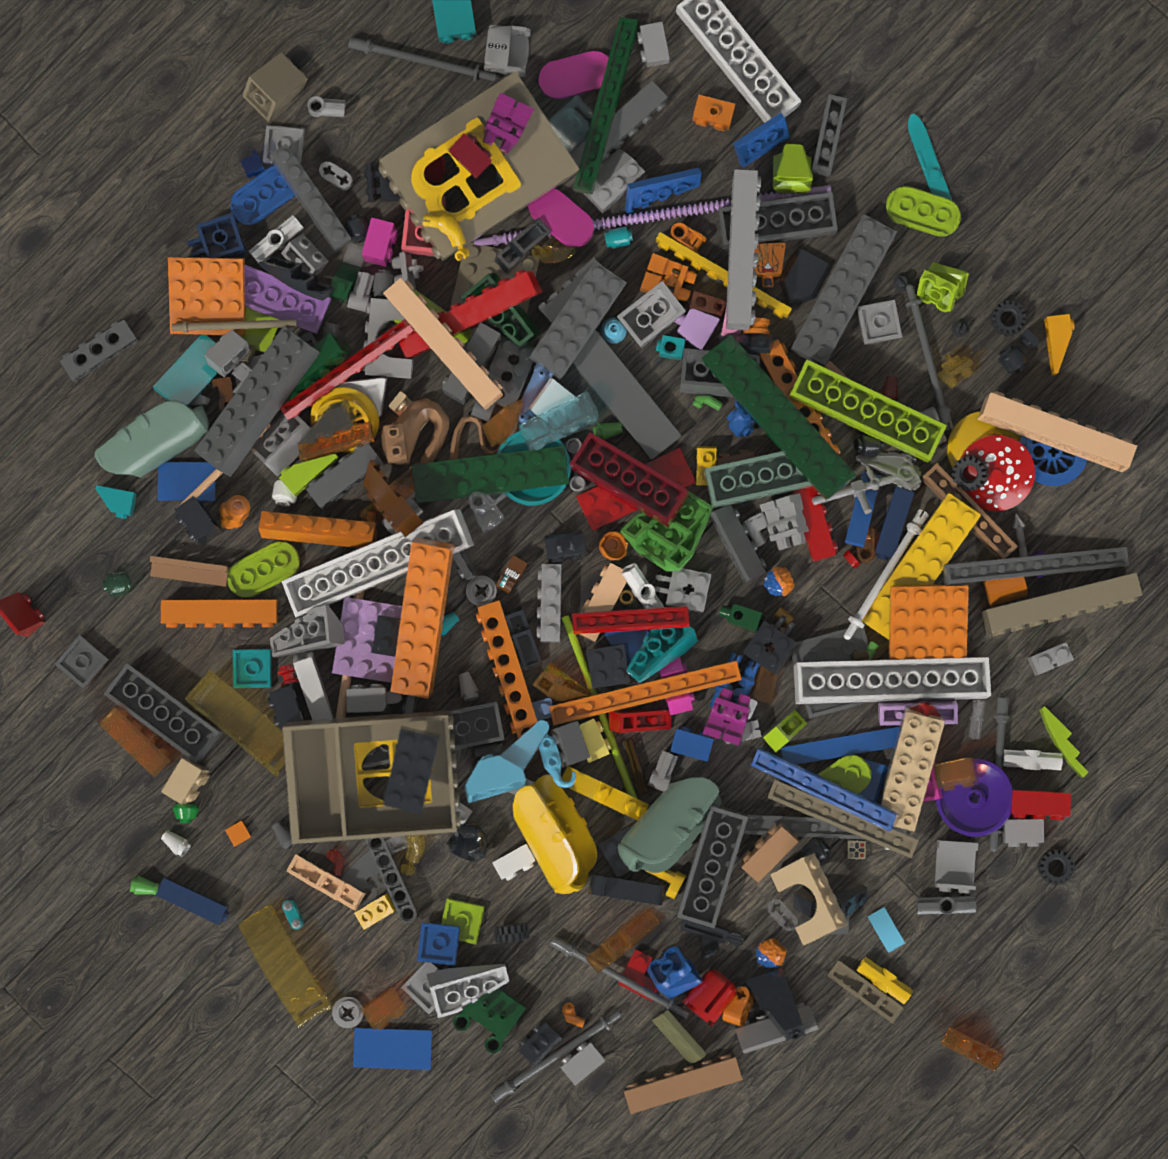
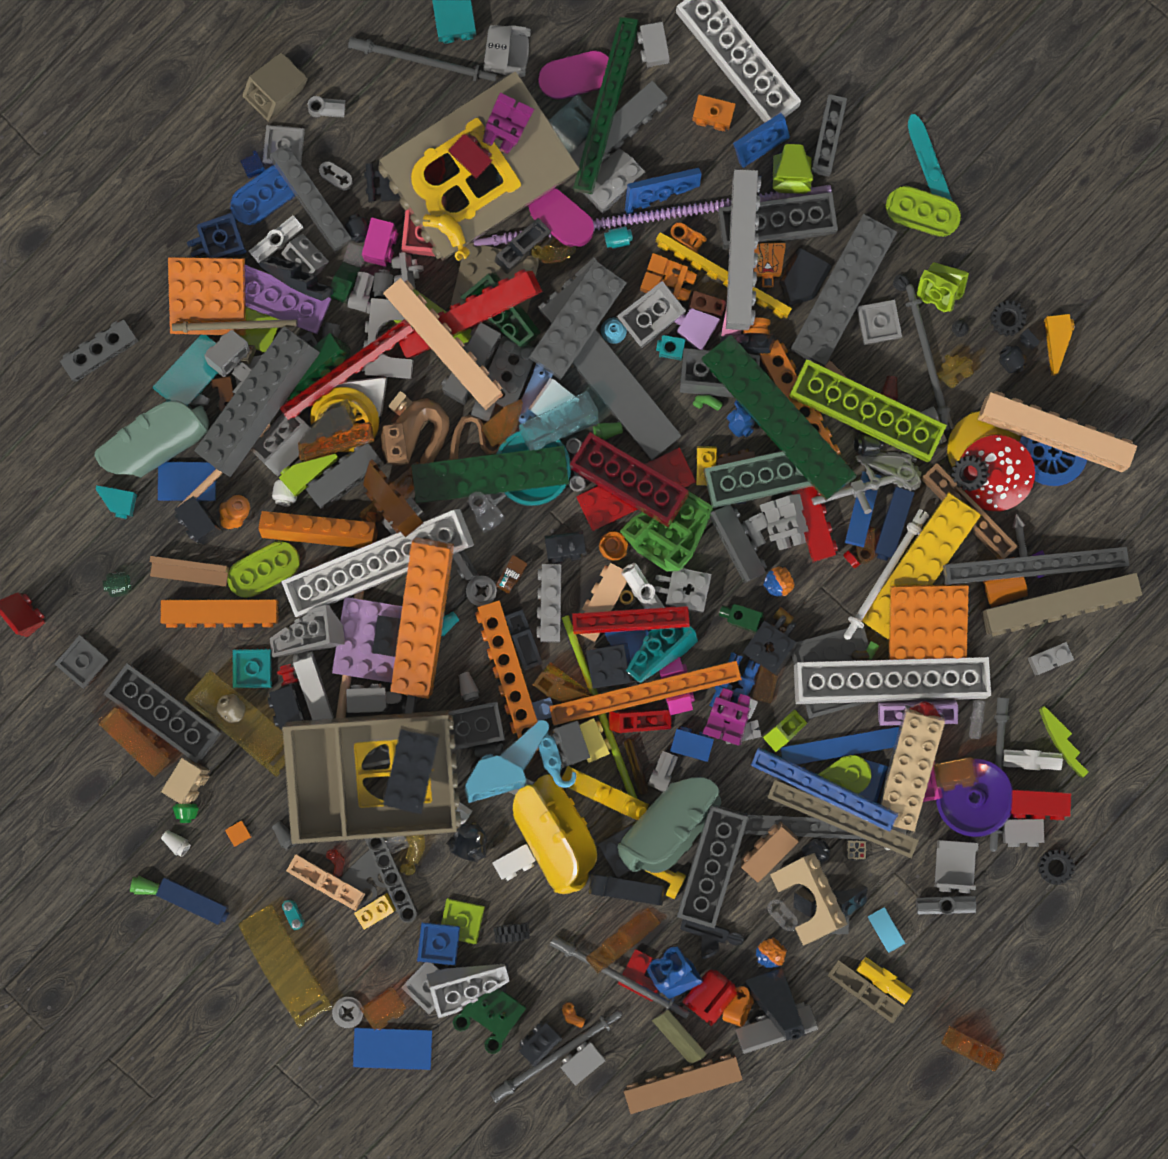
none -> dark tan head [217,694,246,722]

